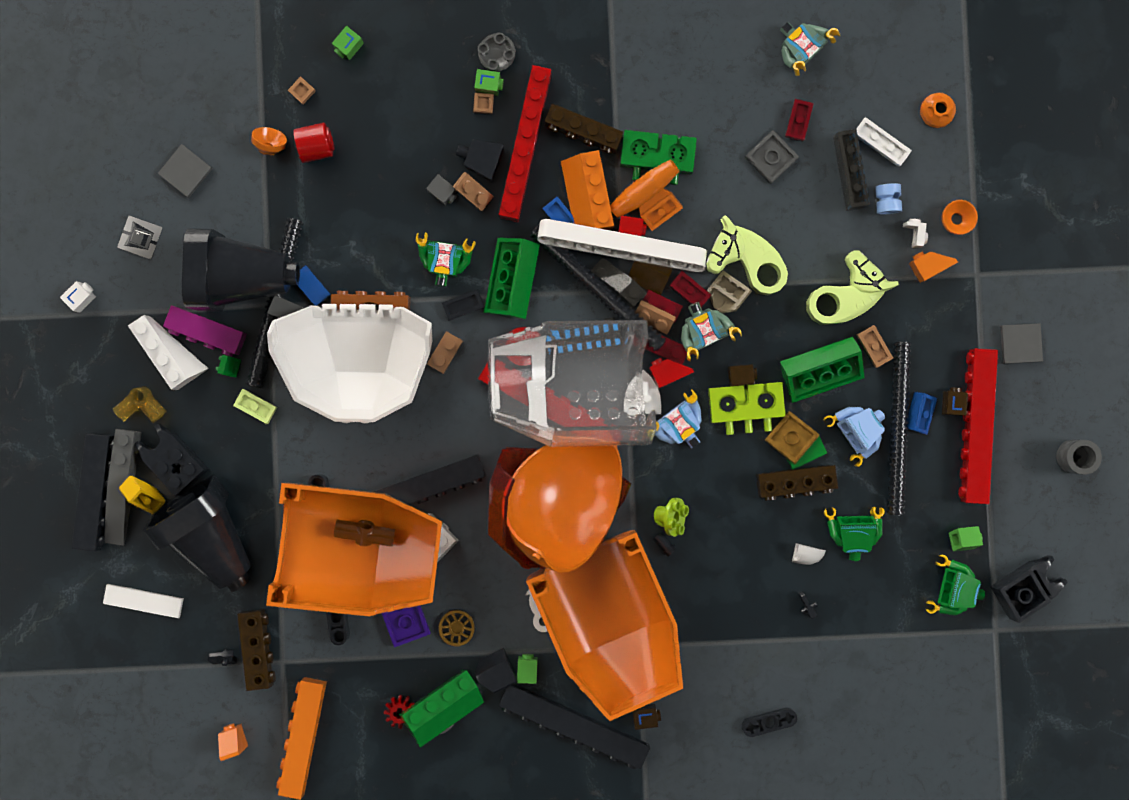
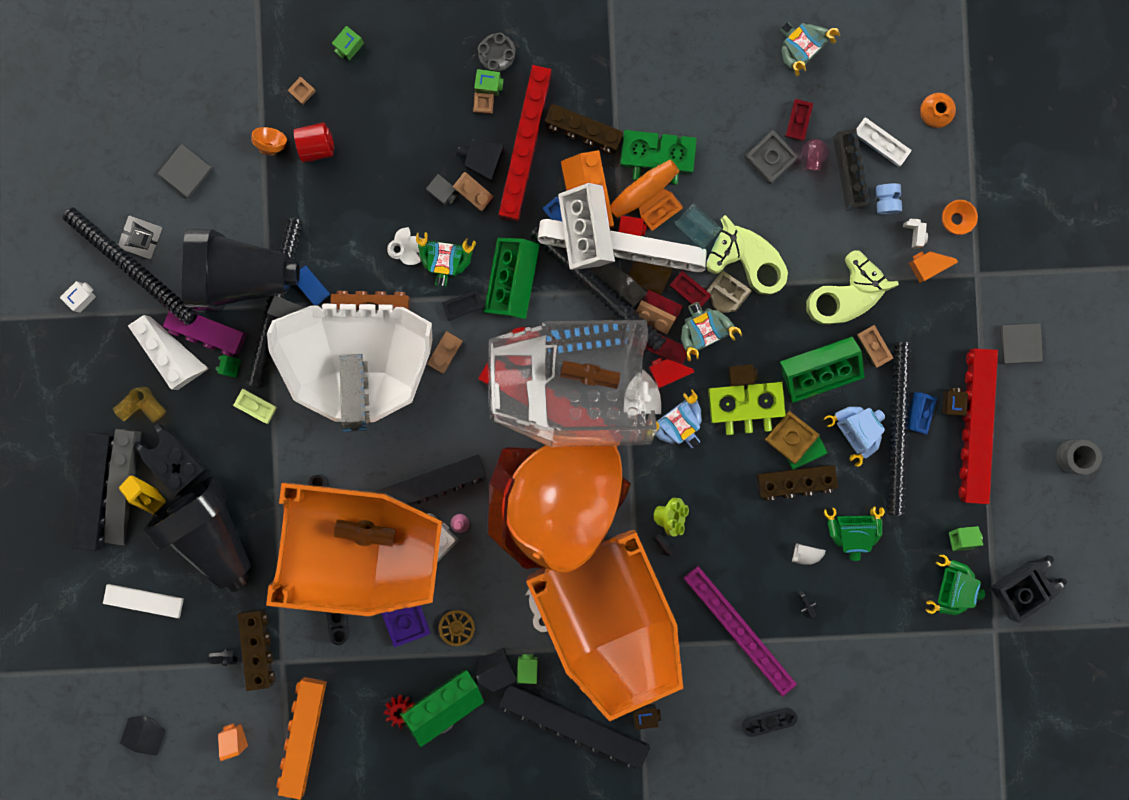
none -> black piece [63,207,198,326]
none -> black slope [120,715,166,756]
none -> clear smoke brick [339,354,370,432]
none -> white plate [387,227,422,265]
none -> bright pink cone [450,514,470,533]
none -> white slope [558,183,615,270]
none -> reddish brown piece [560,360,621,389]
none -> clear light blue brick [675,203,722,249]
none -> magenta tile [684,566,797,697]
none -> clear pink piece [802,139,829,170]

